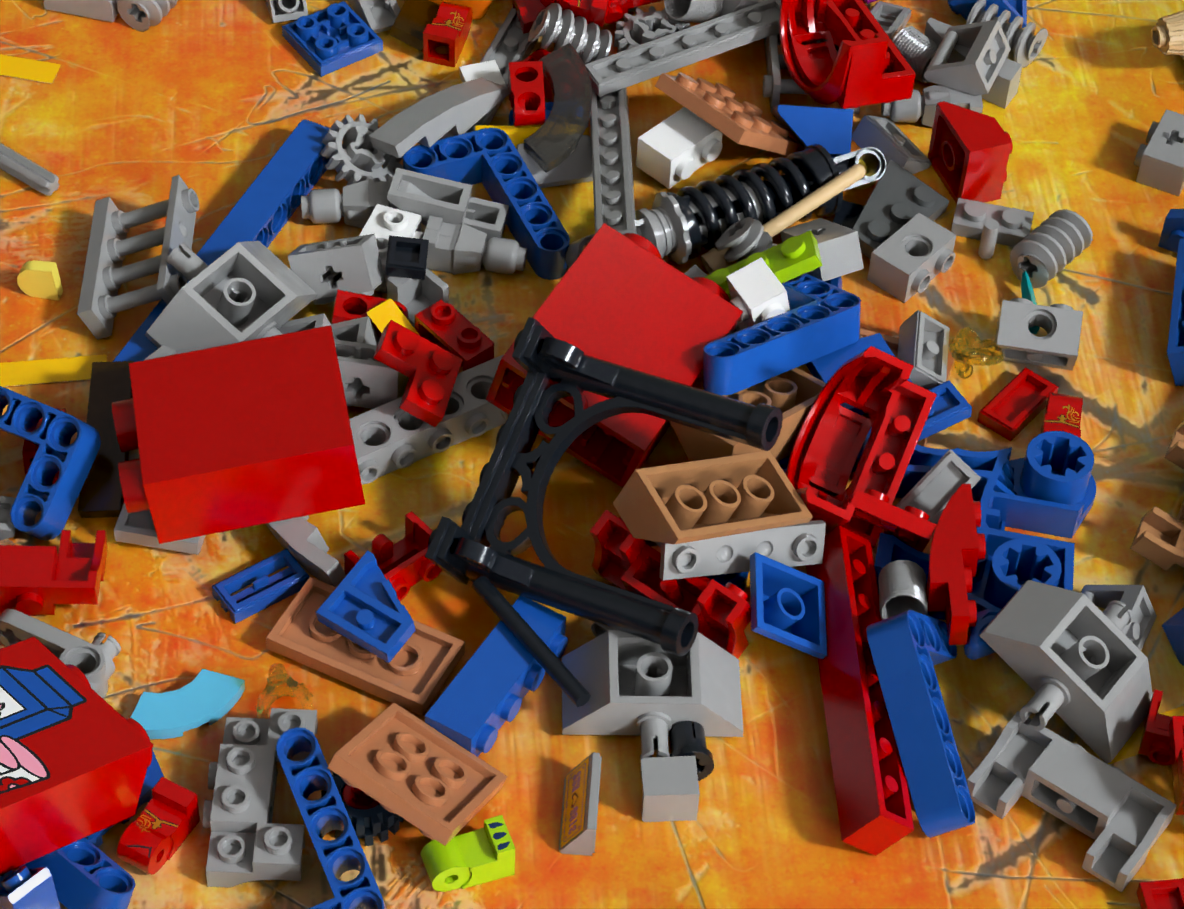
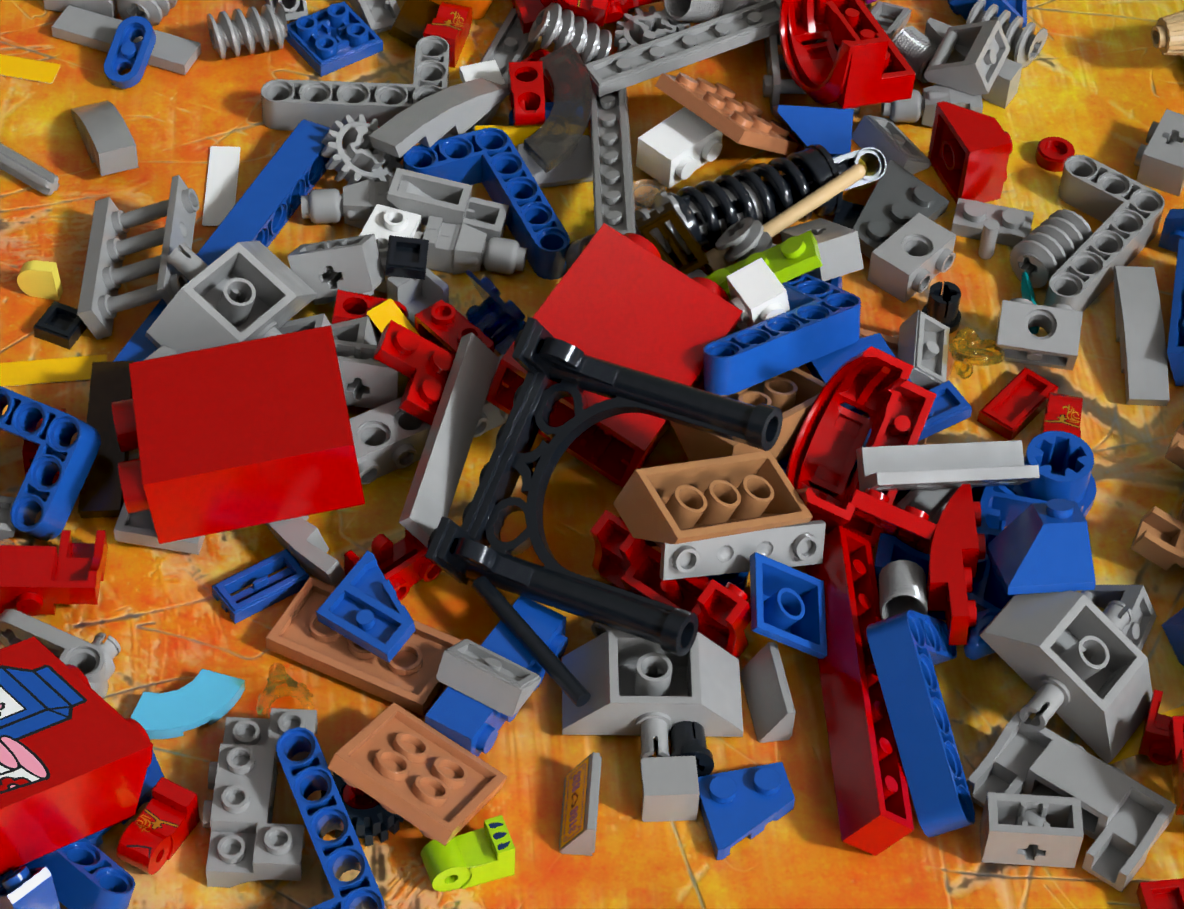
none -> black tile [33,301,87,349]
none -> light grey tile [51,5,201,75]
none -> light grey slope [71,101,139,176]
none -> blue plate [104,16,156,89]
none -> white sticker [202,146,241,226]
none -> light grey piece [207,2,288,59]
none -> light grey beam [261,36,449,131]
none -> light grey tile [399,332,499,548]
none -> light grey slope [436,639,542,717]
none -> clear blue hinge [466,269,526,355]
none -> clear piece [633,179,667,210]
none -> dark brown tile [635,202,709,275]
none -> blue wing [698,762,795,861]
none -> light grey slope [740,641,796,743]
none -> light grey fence [856,440,1040,492]
none -> black bush [922,281,961,334]
none -> light grey brick [980,792,1084,868]
none -> blue slope [986,499,1096,595]
none -> red tile [1035,137,1075,172]
none -> light grey beam [1043,155,1165,312]
none -> light grey slope [1113,266,1170,406]

